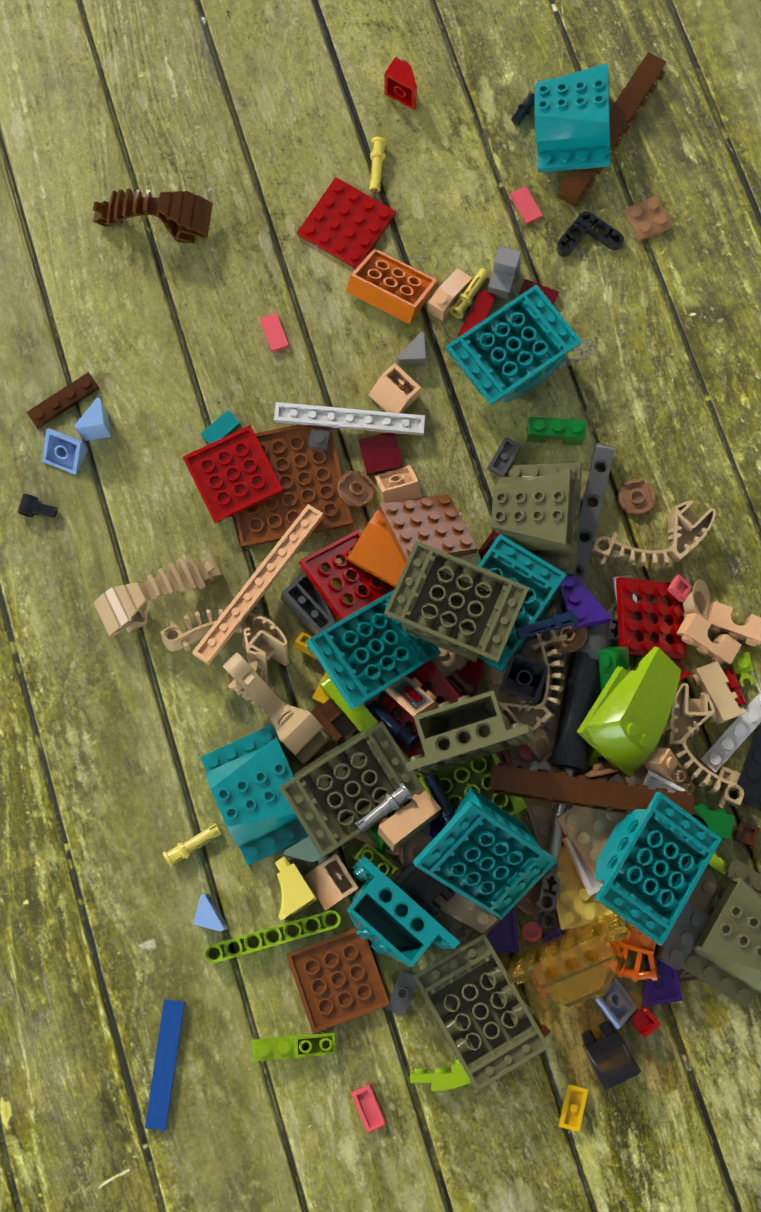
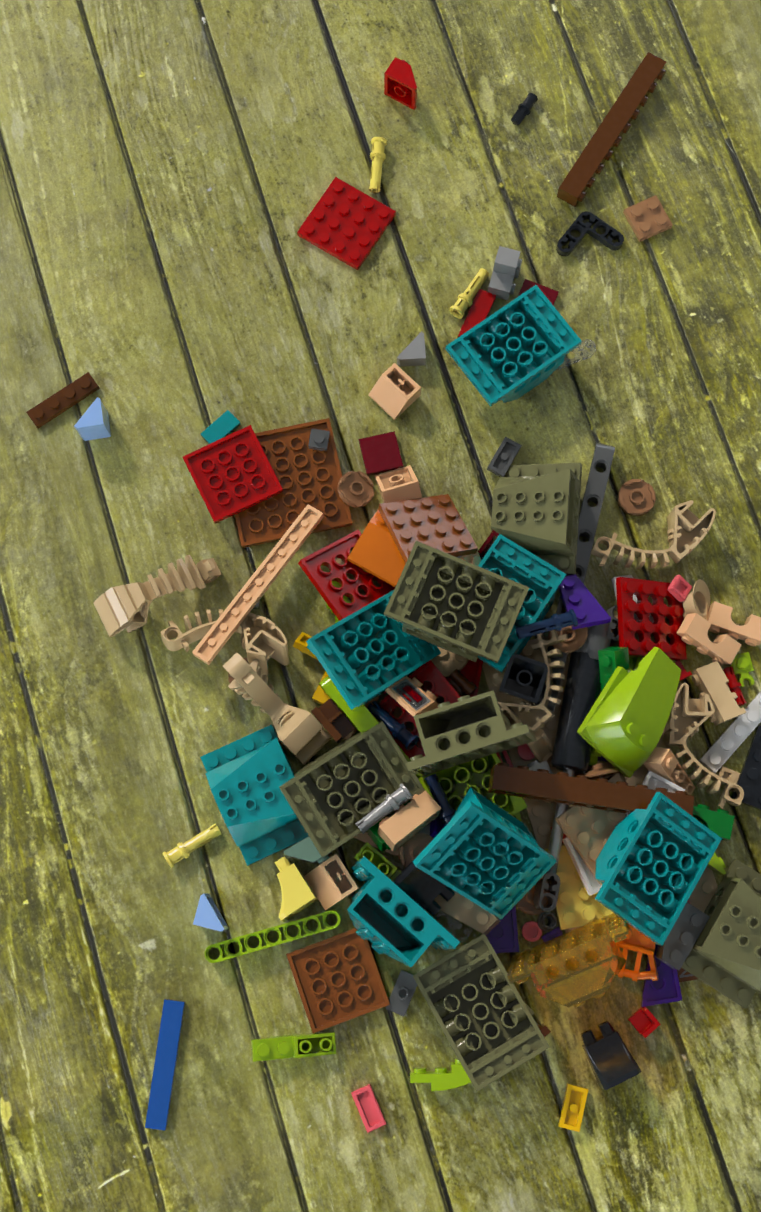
black pin [17,494,58,518] -> none
light blue slope [42,428,88,475] -> none
reddish brown piece [93,189,213,244] -> none
coral tile [260,313,289,353] -> none
white plate [274,402,425,436] -> none
dark grey wedge [281,574,335,635] -> none
orange slope [346,248,437,324] -> none
light nougat slope [428,268,473,321] -> none
coral tile [510,186,543,225] -> none
green arch [526,416,586,446] -> none
teal wedge [535,63,611,173] -> none
light blue slope [588,973,638,1029] -> none
reddish brown plate [734,821,760,847] -> none

